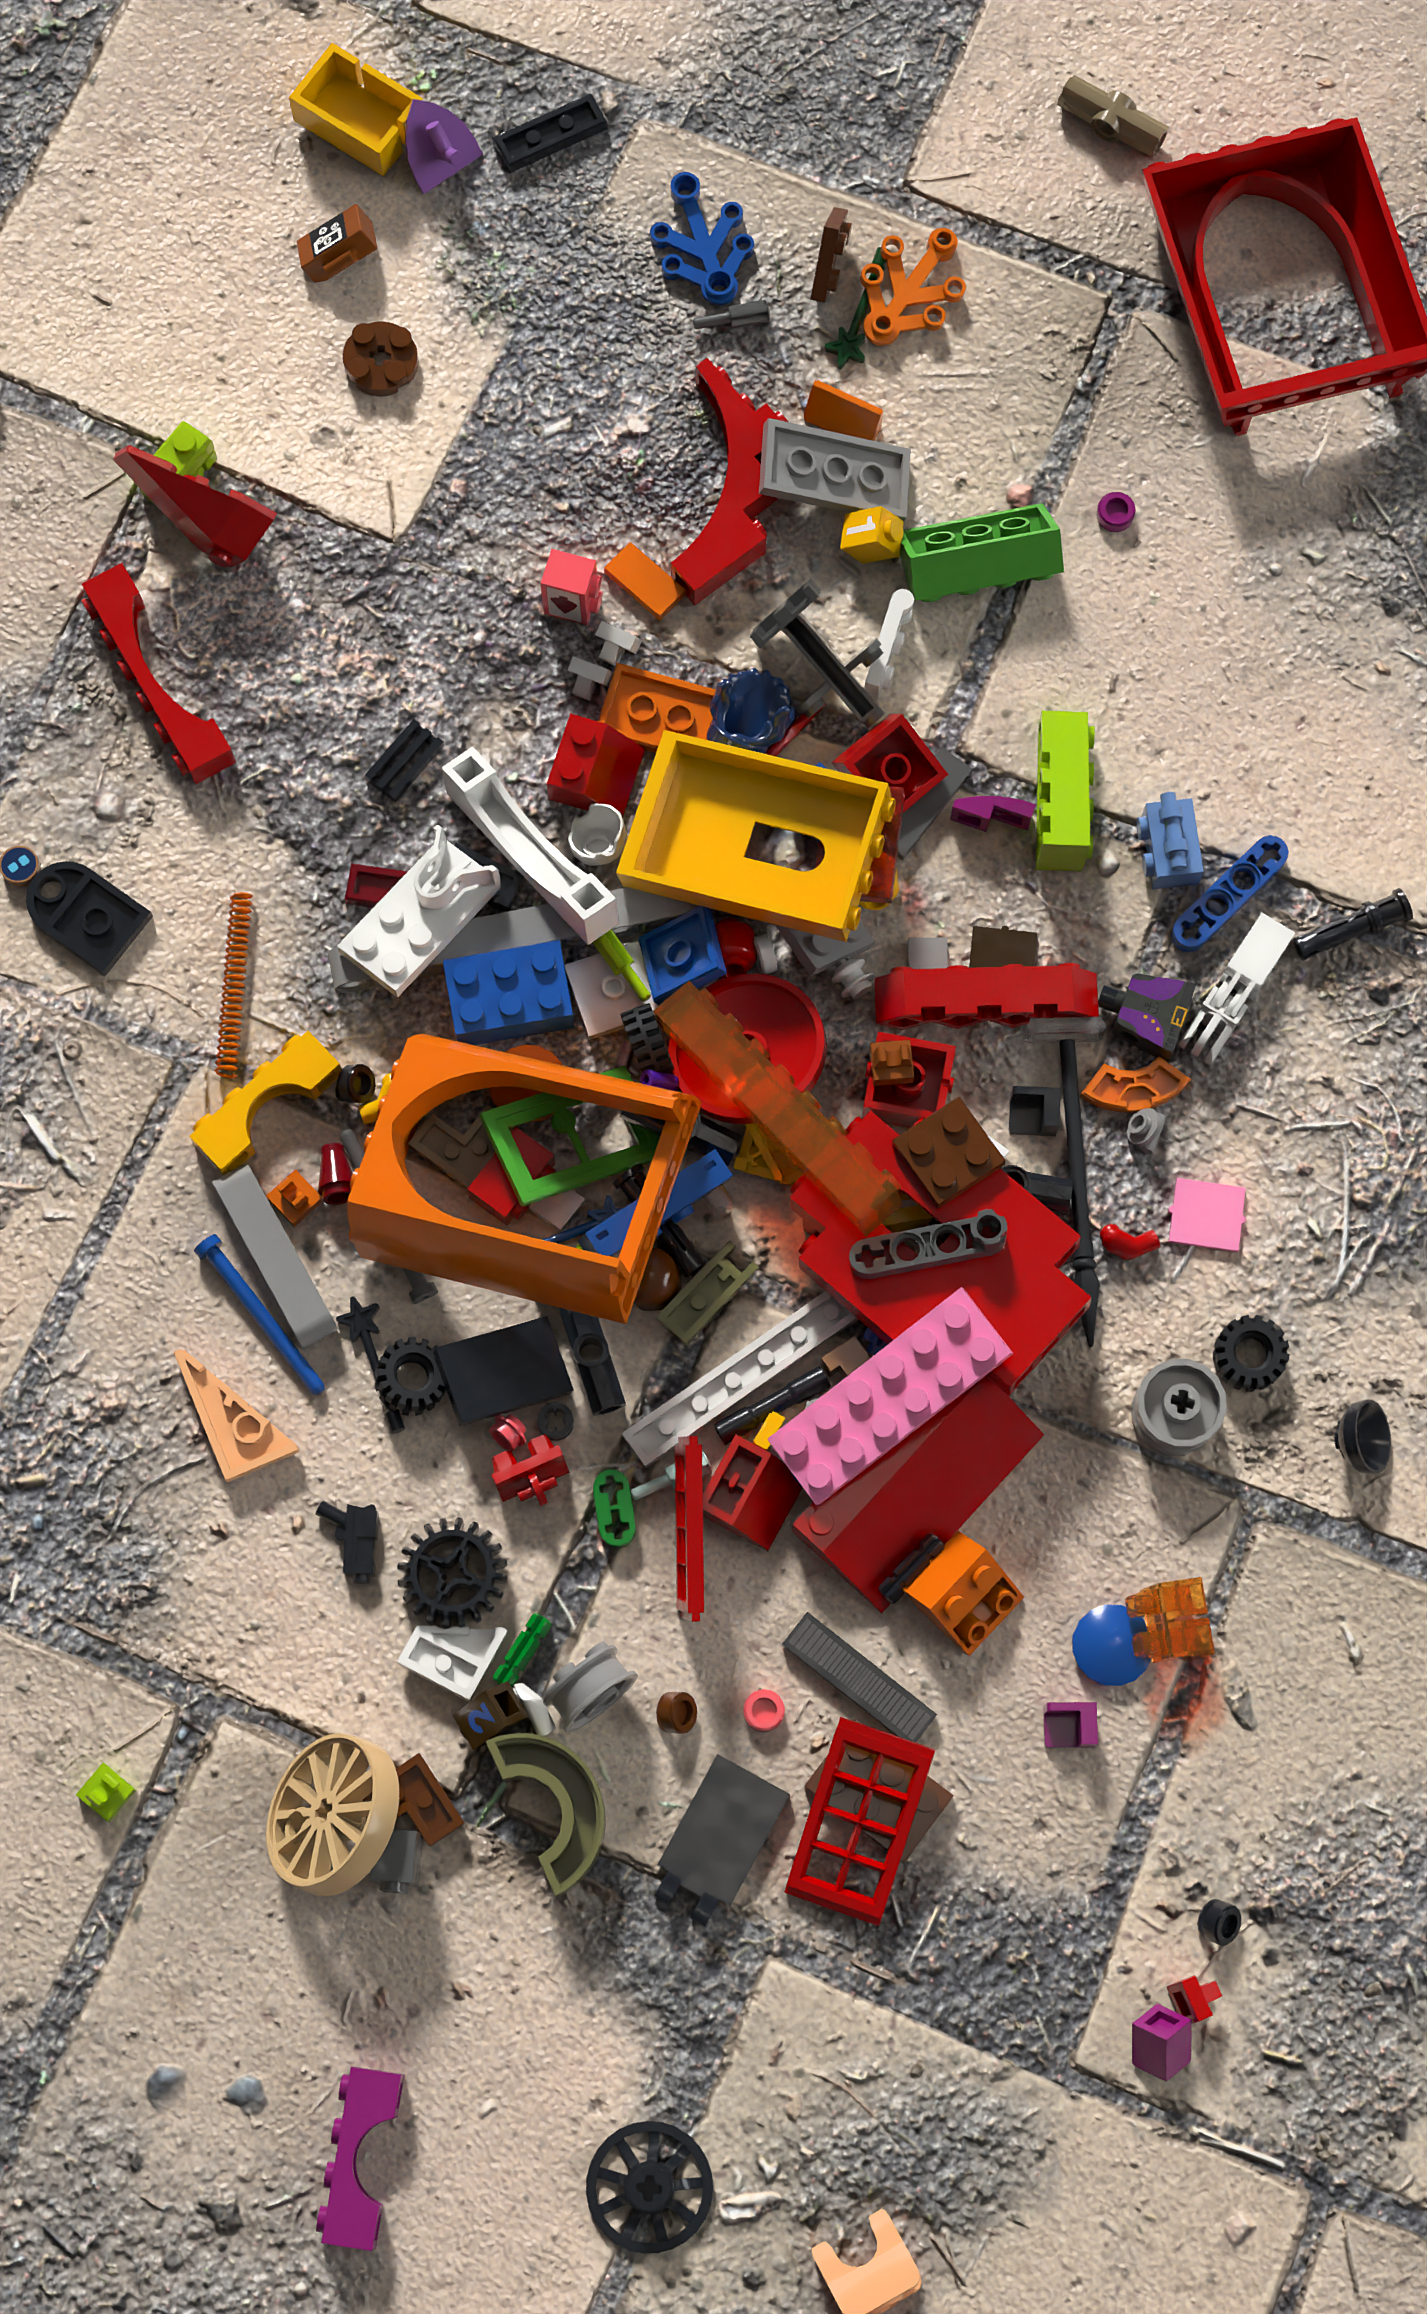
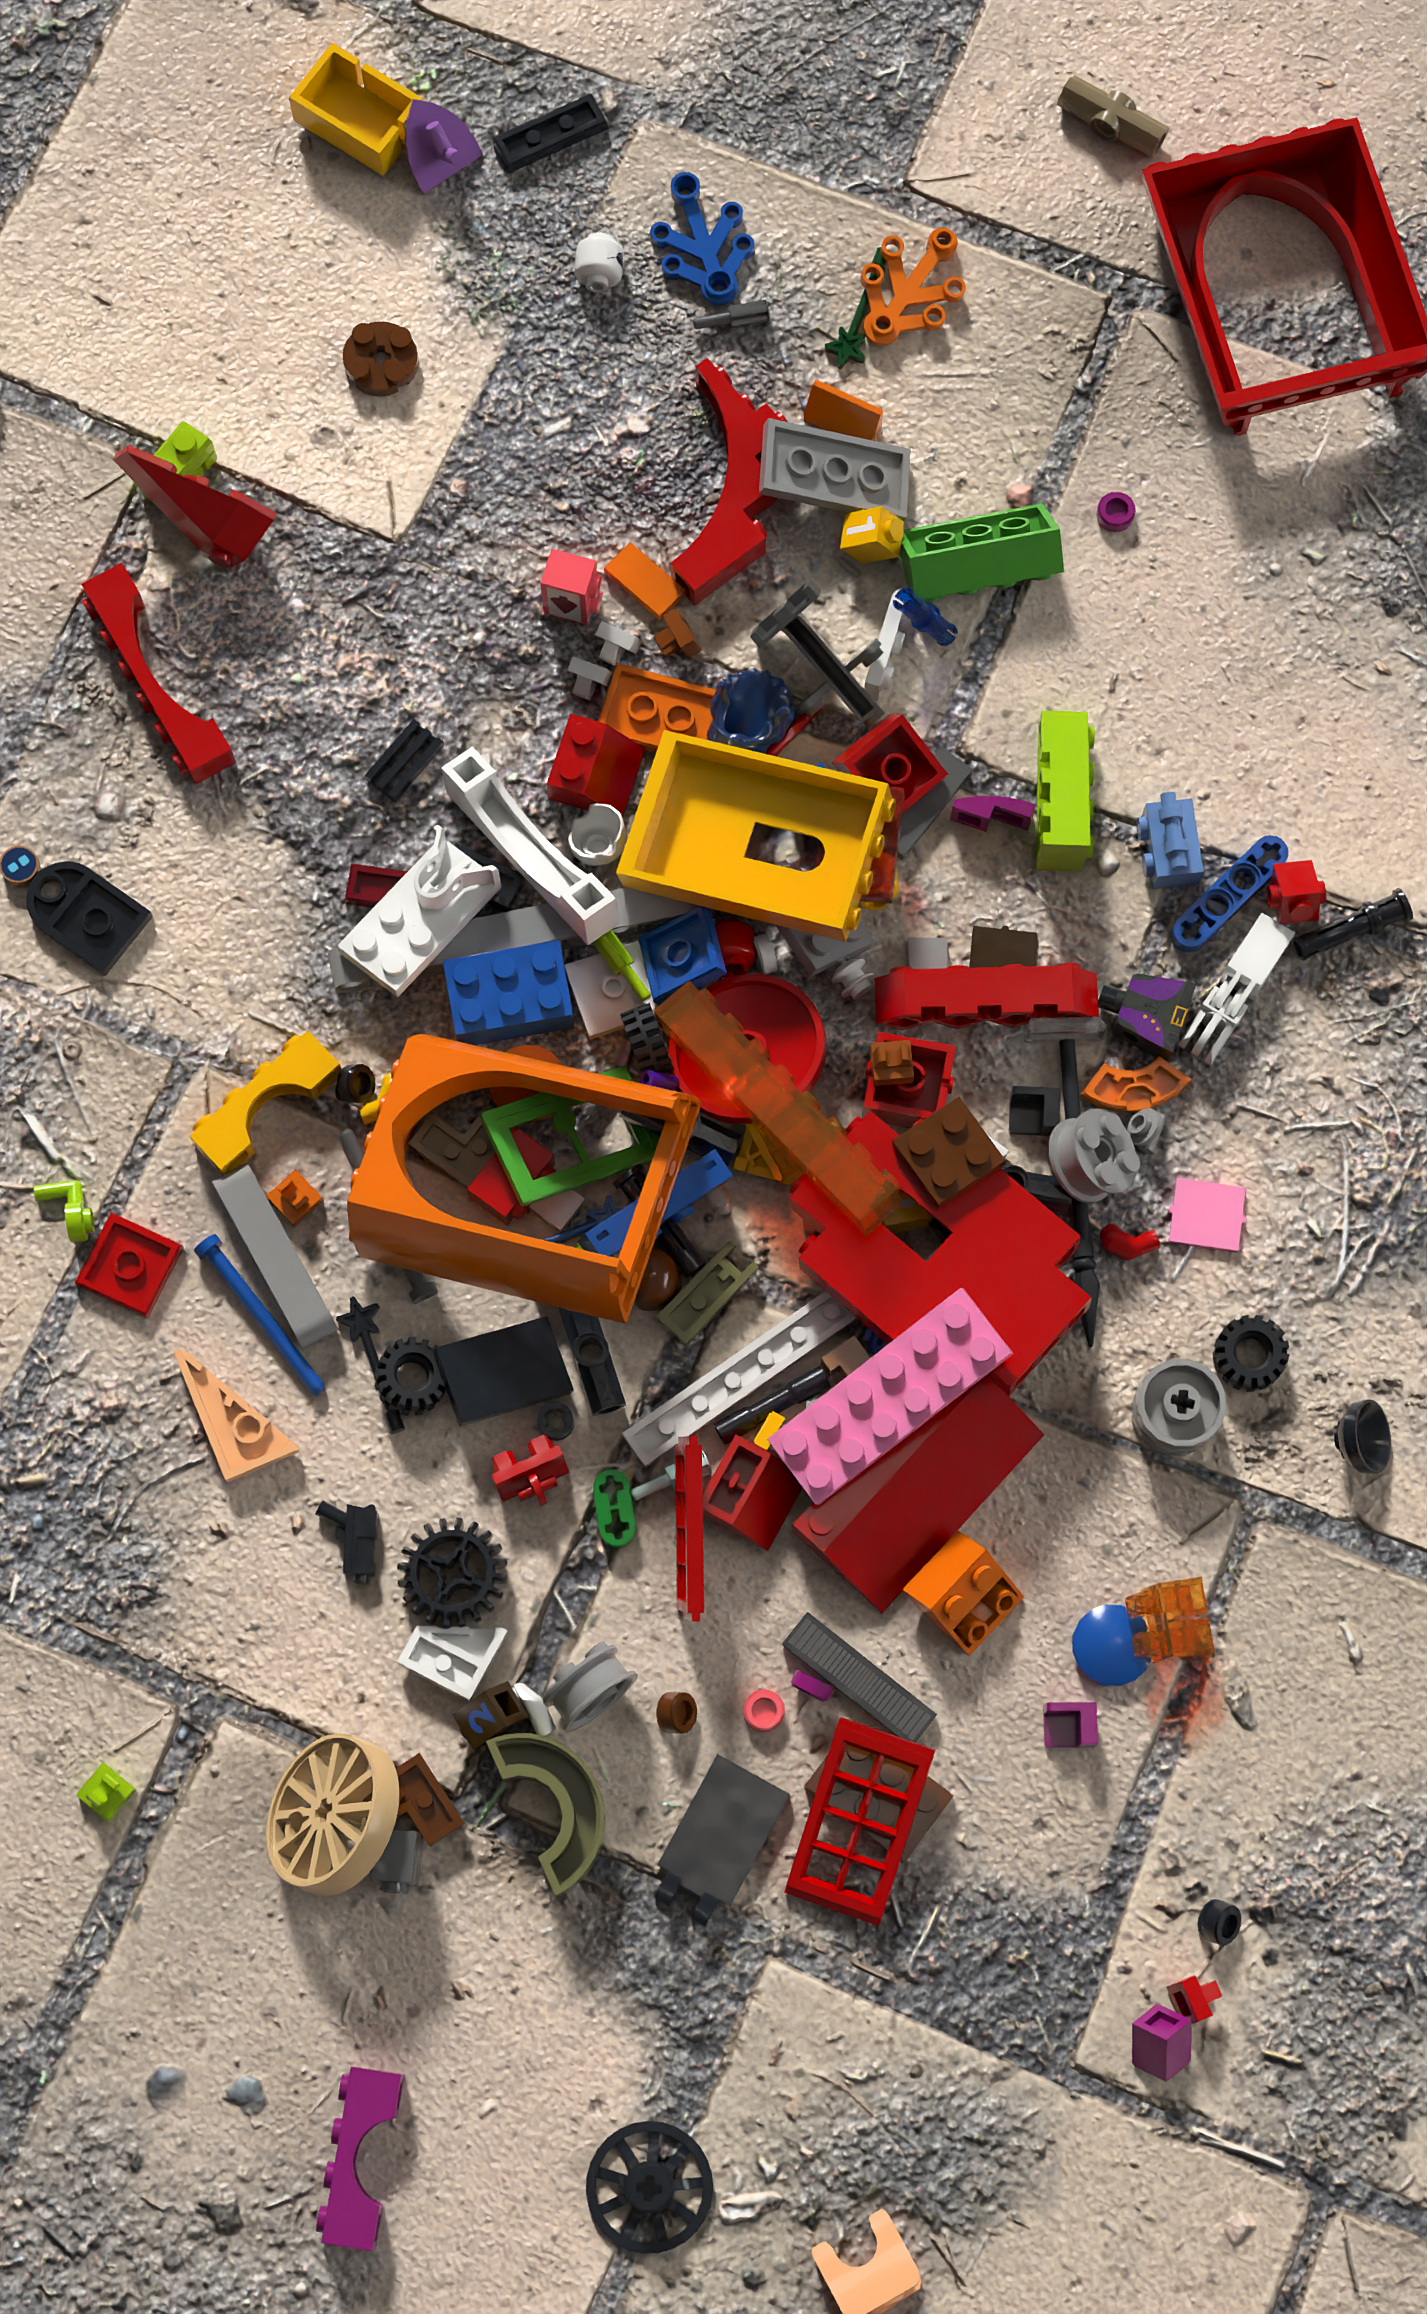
orange piece [214,892,253,1079] -> none
dark orange piece [297,204,378,283] -> none
dark red cone [318,1143,353,1205] -> none
coral plate [489,1414,526,1451] -> none
green axle [493,1613,552,1688] -> none
reddish brown plate [810,207,852,303] -> none
dark grey beam [849,1209,1007,1279] -> none
black axle [878,1533,945,1604] -> none
none -> lime plate [34,1180,95,1243]
none -> red tile [74,1212,184,1319]
none -> white head [574,232,624,292]
none -> dark orange tile [653,608,702,658]
none -> magenta tile [791,1669,834,1702]
none -> clear blue pin [893,587,958,647]
none -> light grey wheel [1049,1109,1140,1203]
none -> red brick [1267,860,1326,924]

